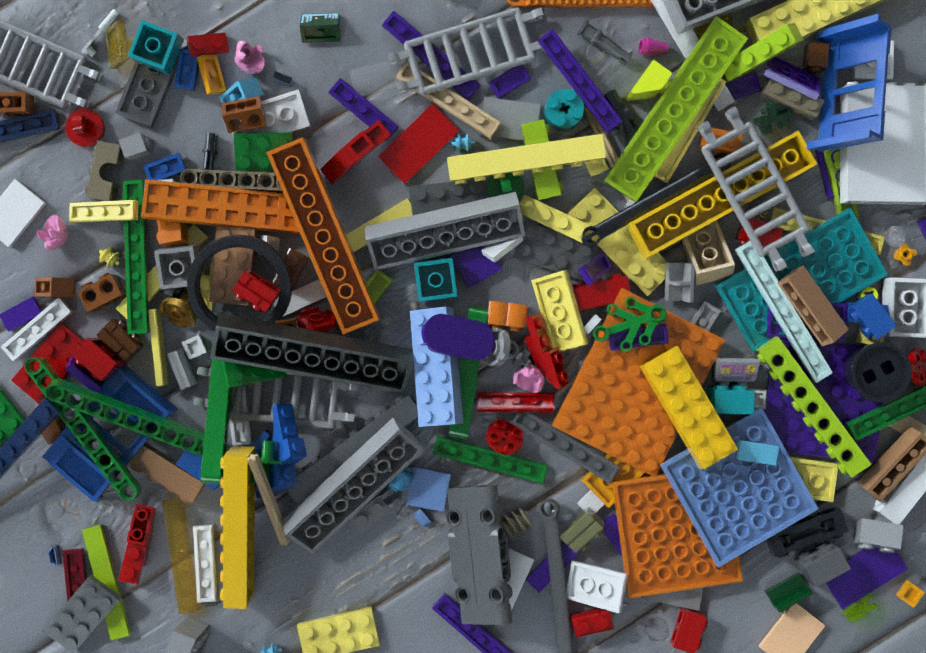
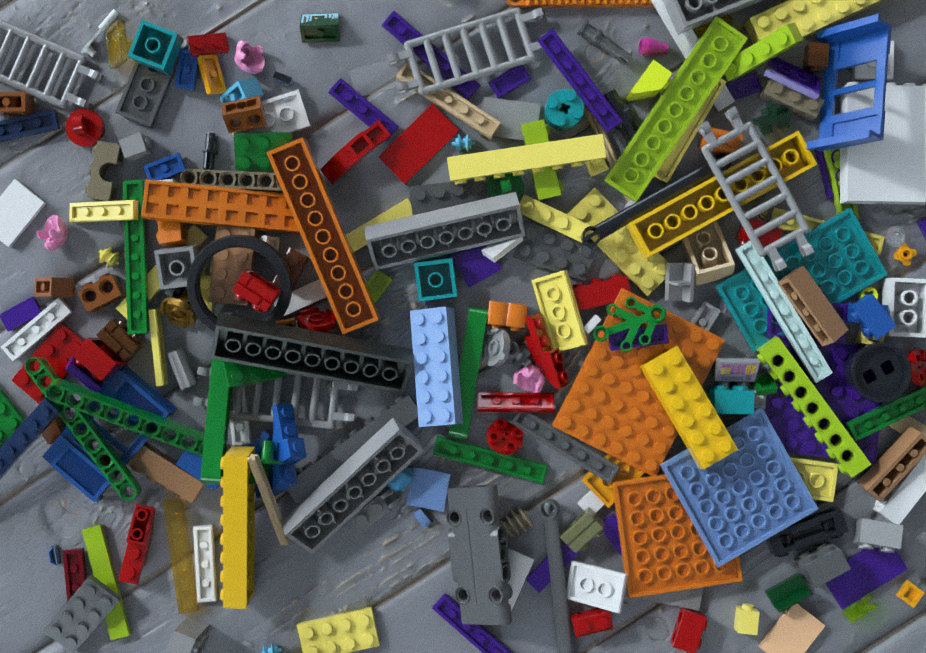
white tile [181,335,208,360] -> none
dark purple tile [421,314,494,360] -> none
dark purple tile [578,252,614,286] -> none
medium azure tile [736,440,779,466] -> none
none -> light yellow brick [734,603,760,635]
none -> green plate [752,374,778,396]

